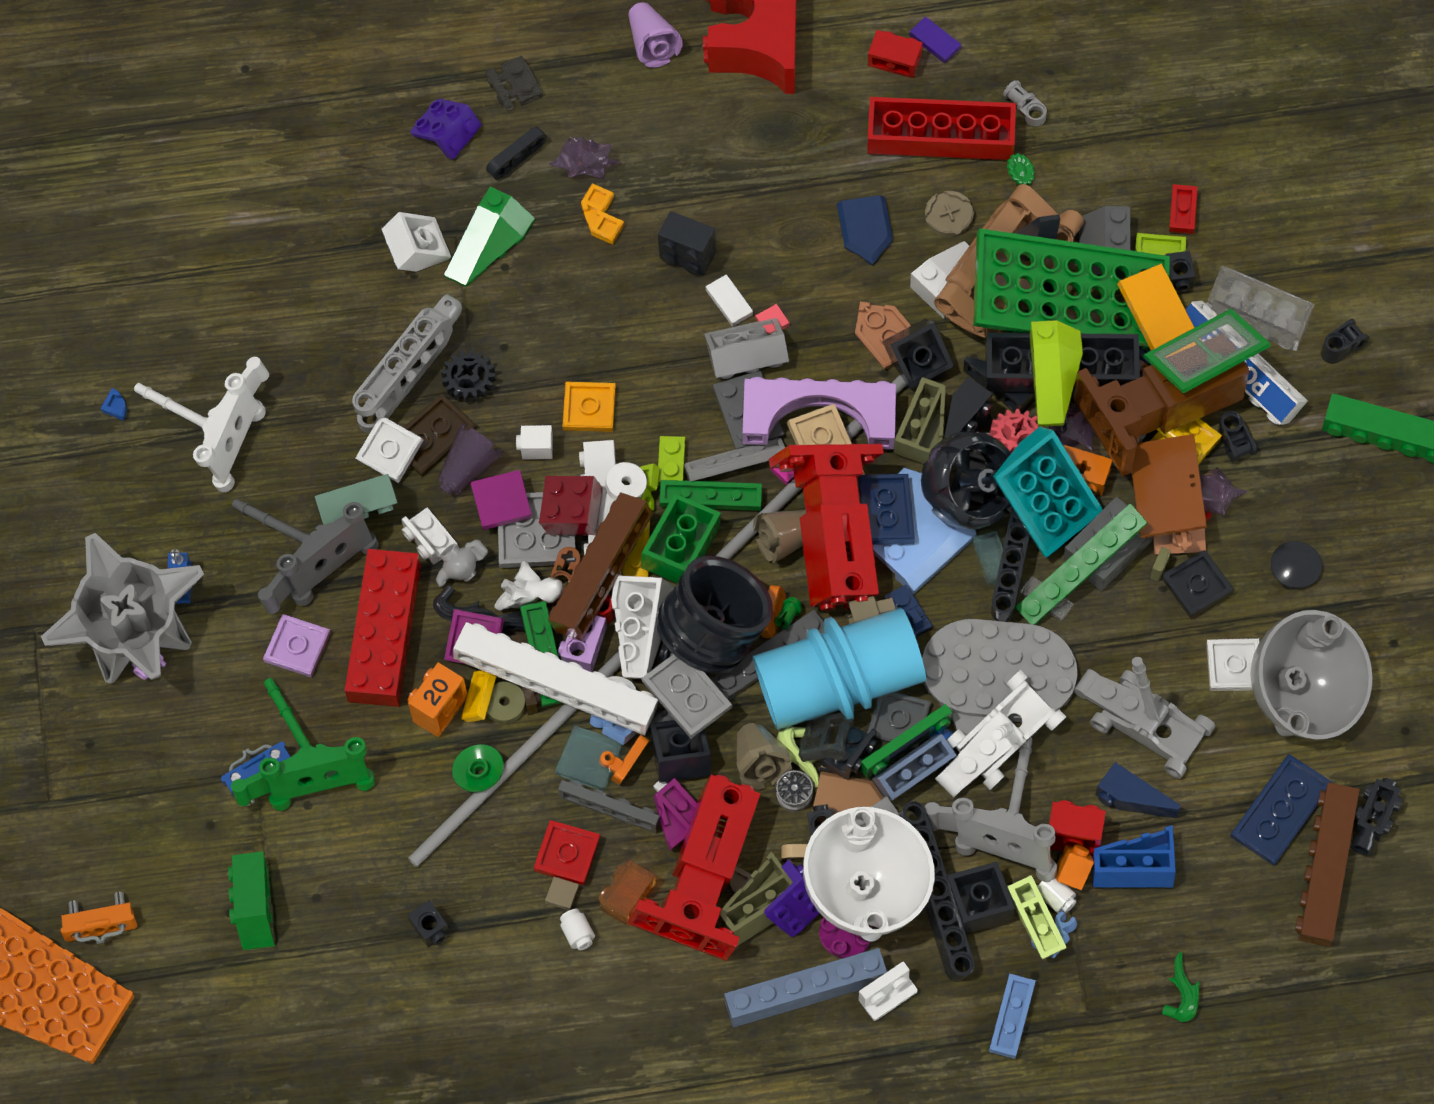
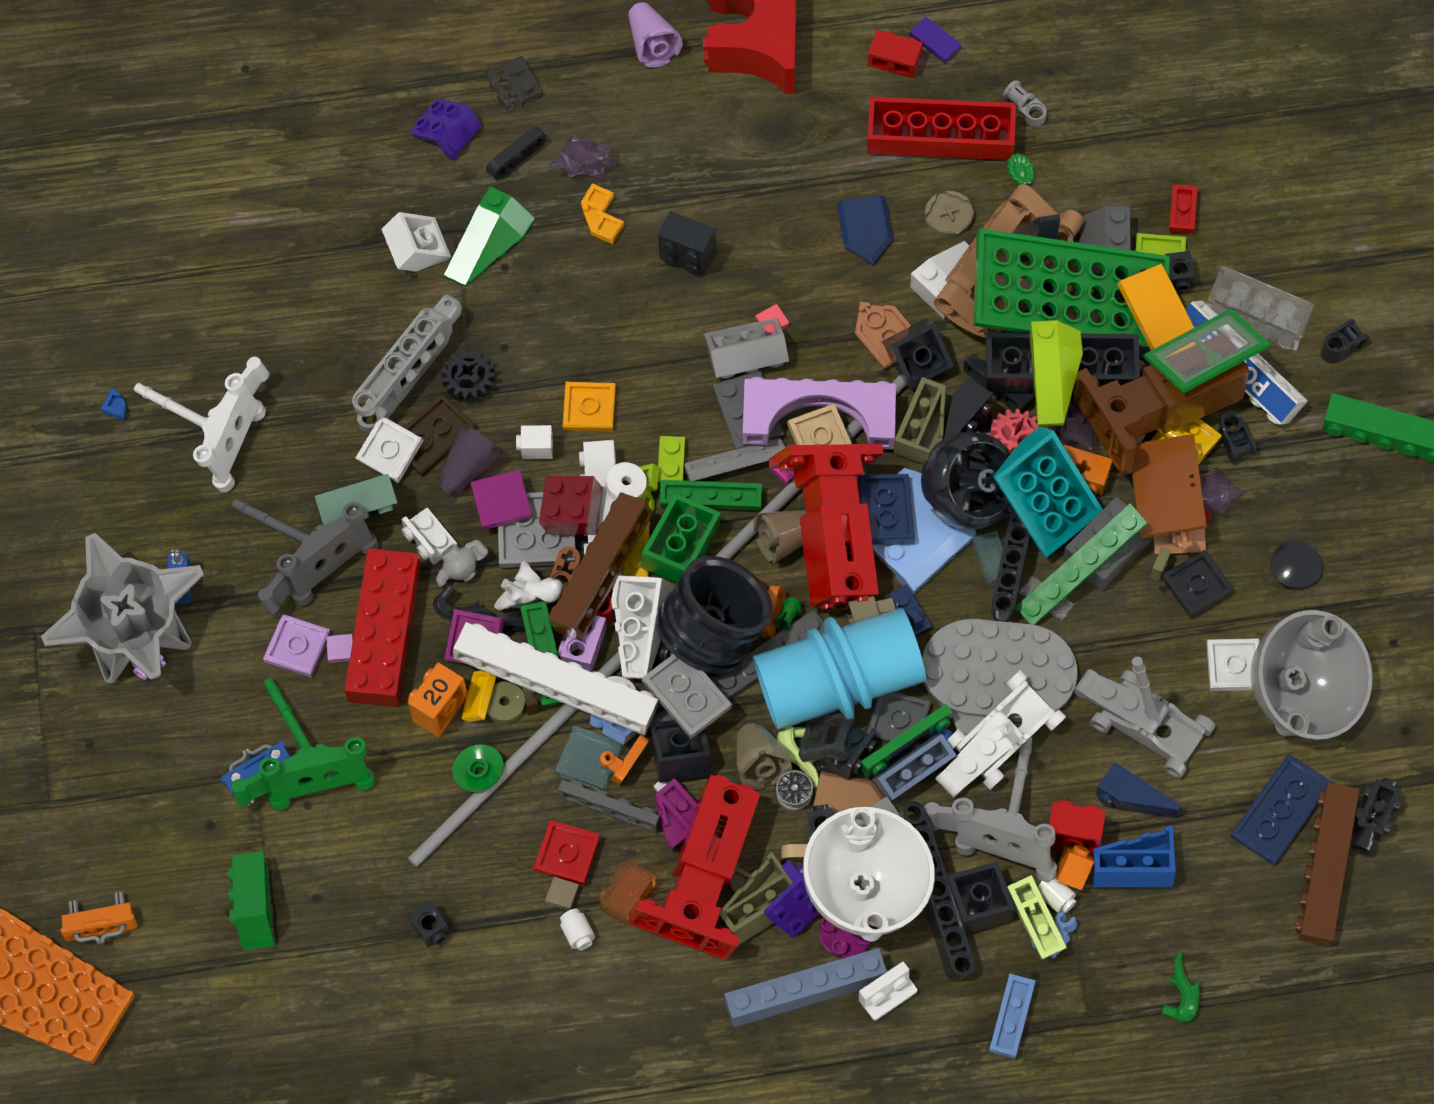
white tile [706,275,753,327] -> none
none -> lavender tile [327,634,353,663]

